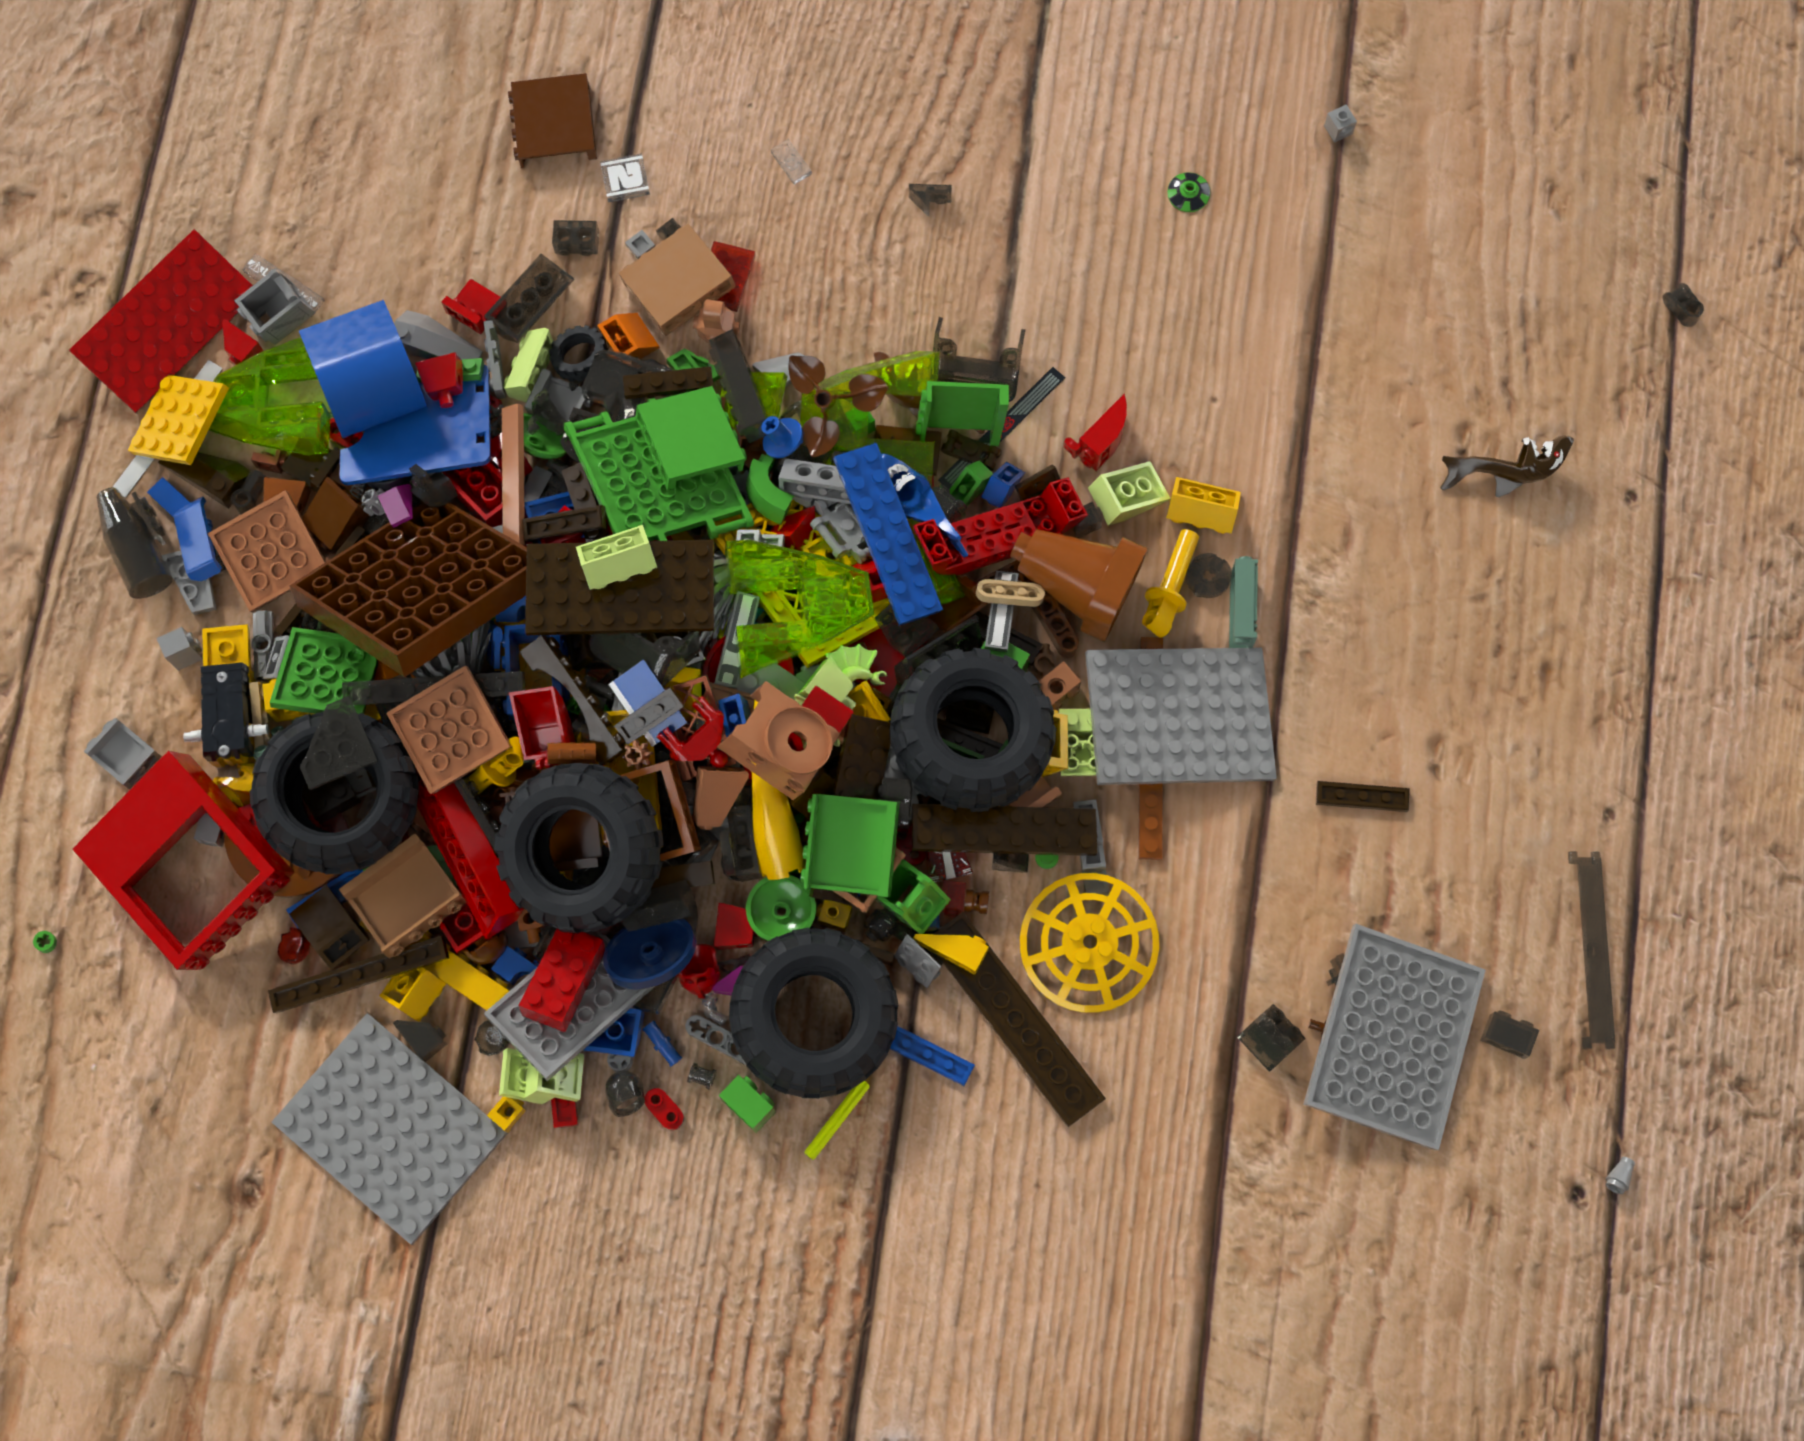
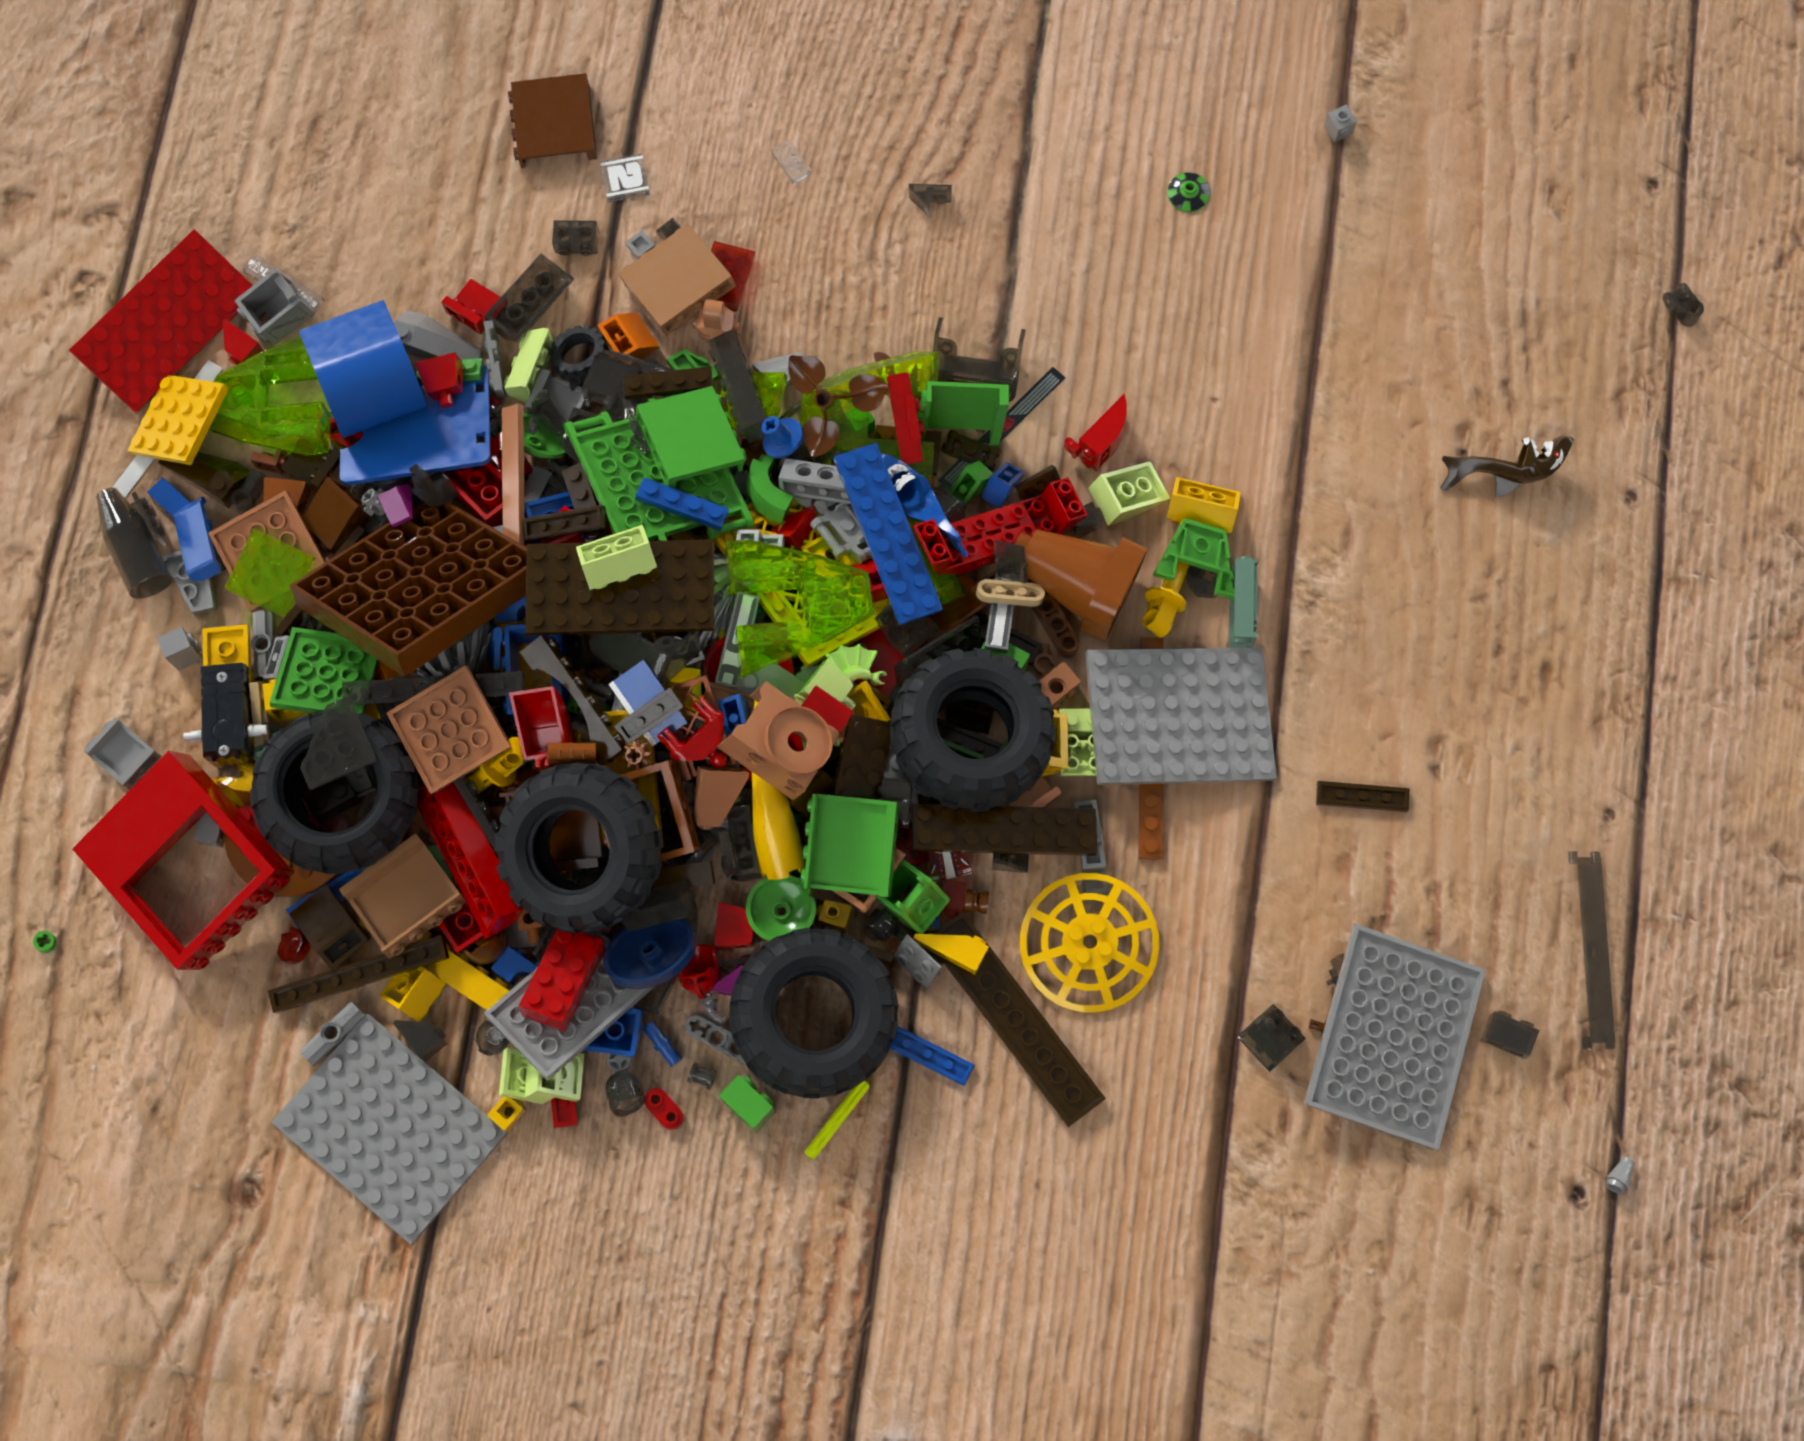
bright green plate [1035,854,1058,869] -> none
none -> clear neon green plate [224,528,316,617]
none -> light grey piece [299,1001,366,1066]
none -> clear smoke hand [626,409,651,455]
none -> blue plate [635,478,729,531]
none -> red bracket [887,372,924,464]
none -> clear smoke piece [994,540,1028,583]
none -> bright green wing [1153,518,1234,600]

